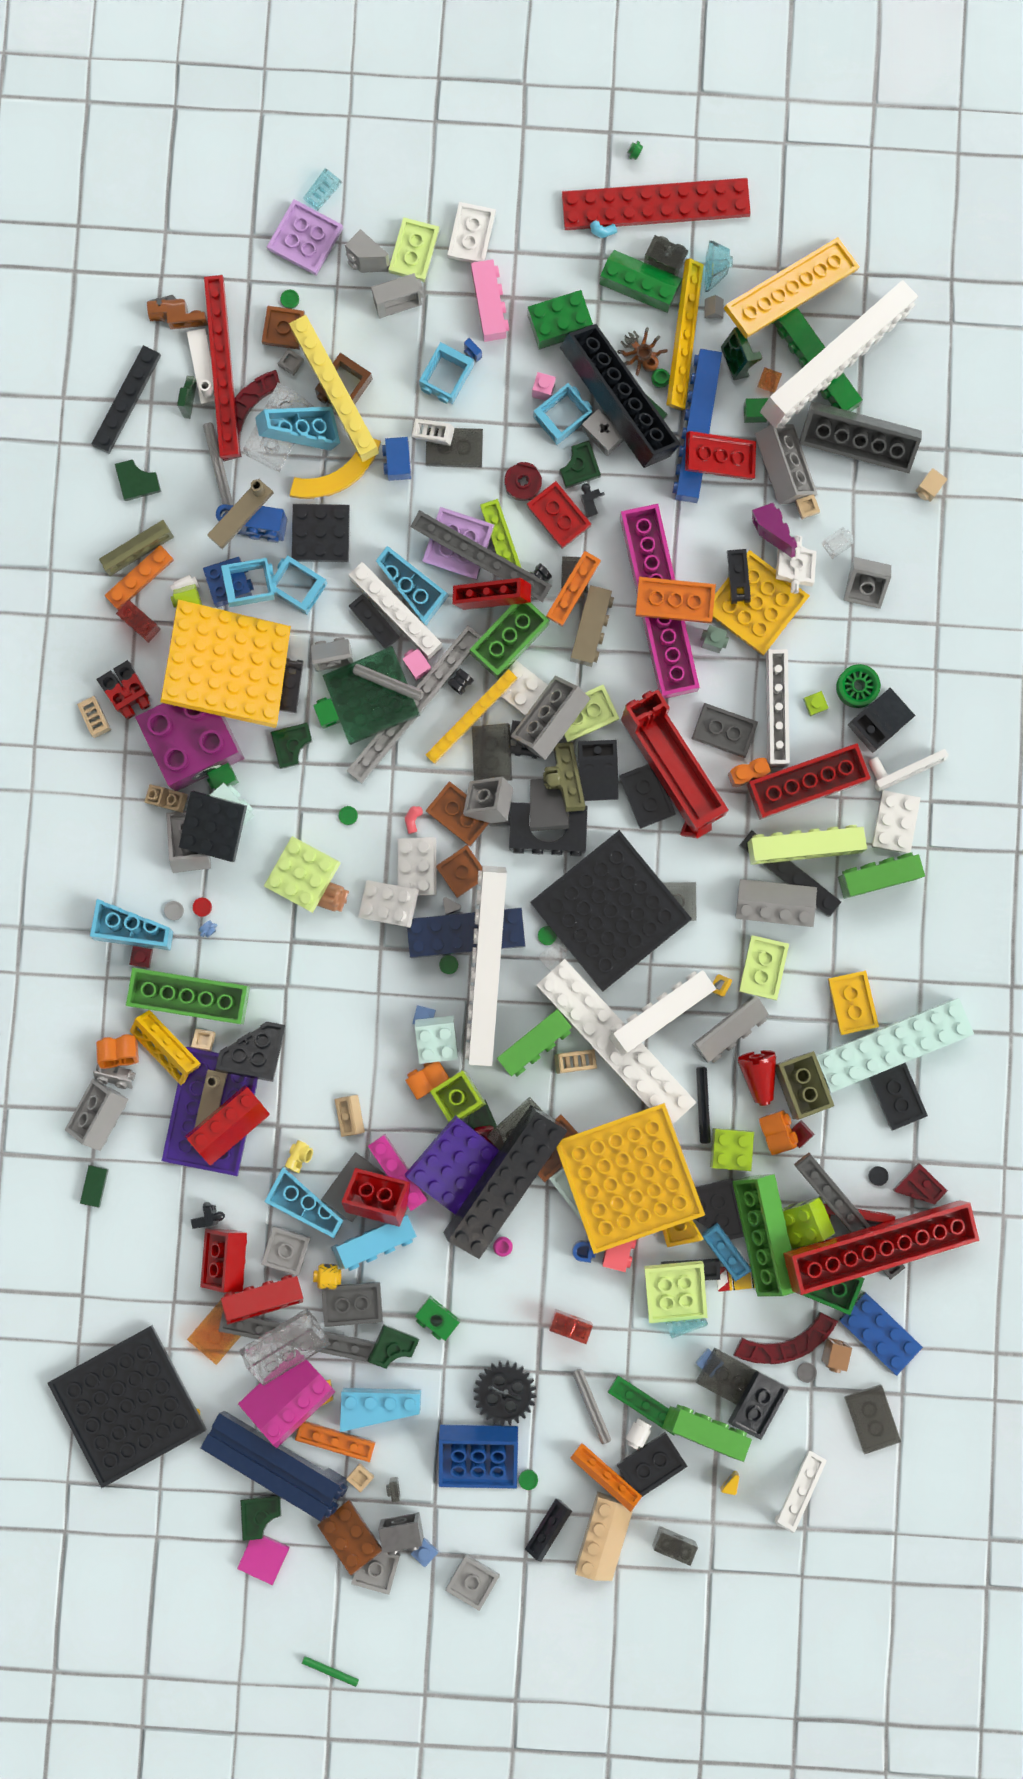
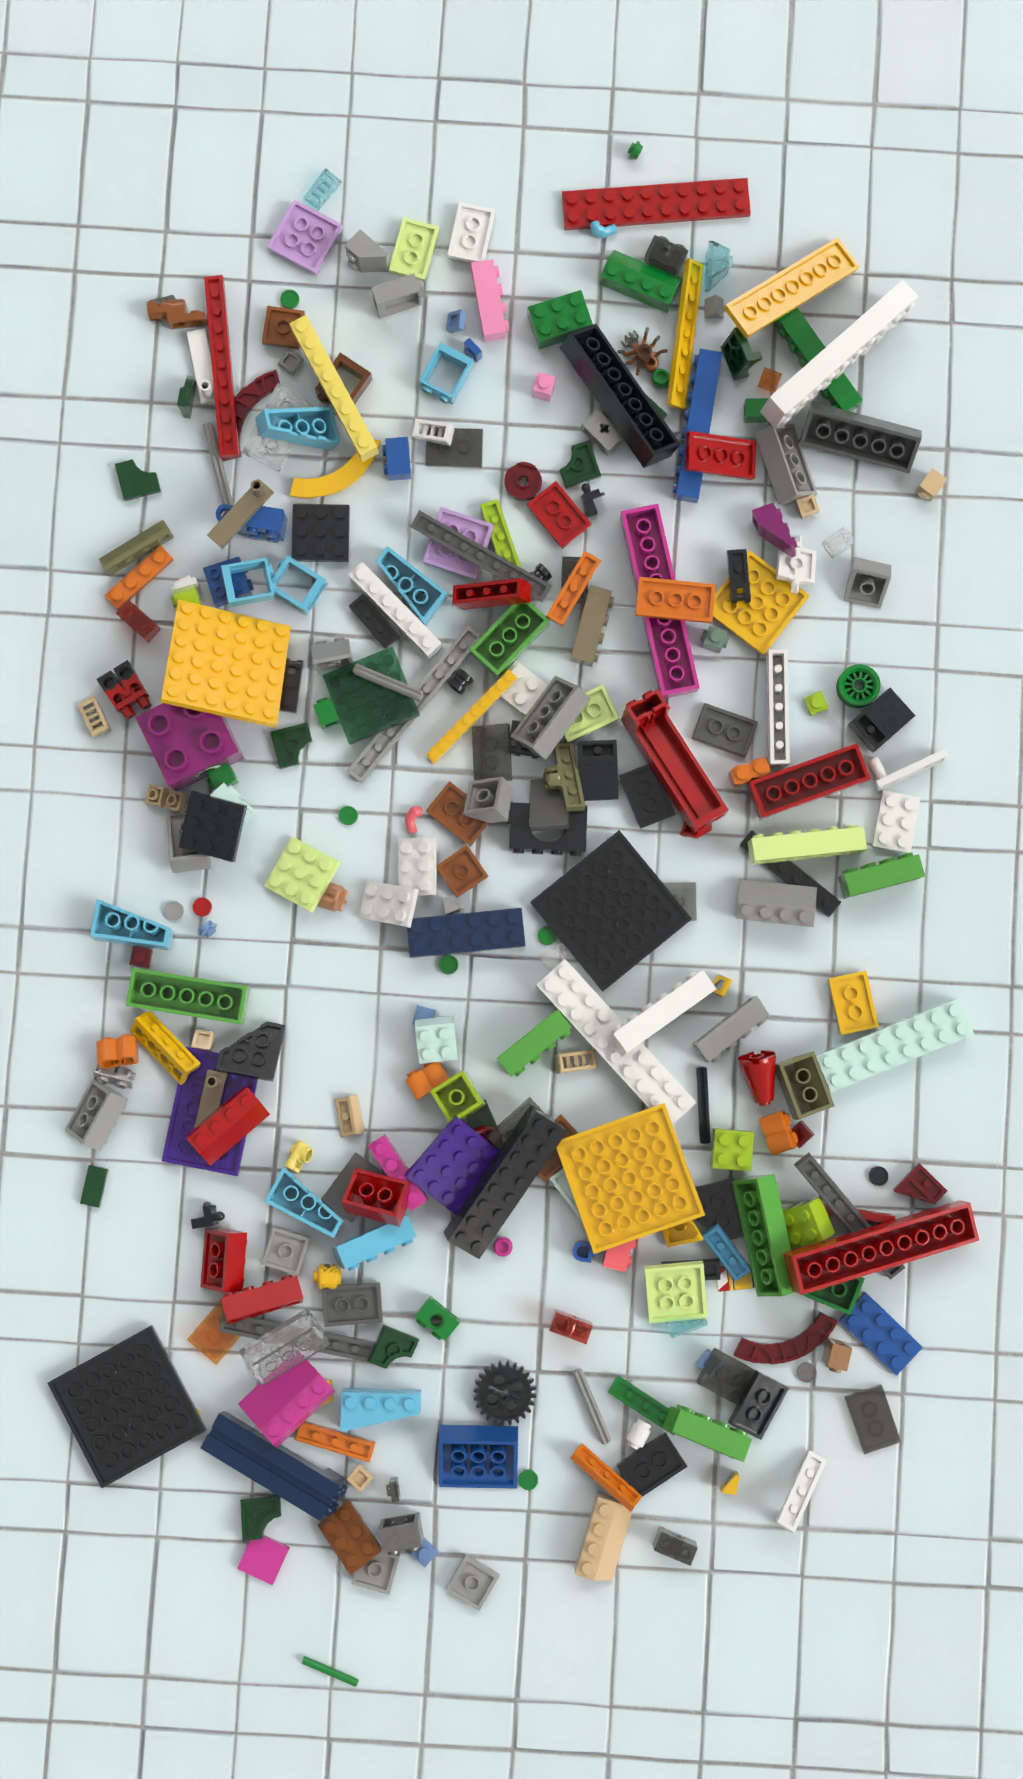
black plate [91,345,161,454] -> none
bright pink brick [403,648,431,681] -> none
white brick [465,866,507,1066] -> none
black plate [525,1498,572,1562] -> none
medium azure window [533,383,592,445] -> none
yellowish green plate [739,935,789,1000] -> none
black plate [869,1062,928,1131] -> none
none -> medium blue plate [446,309,466,333]

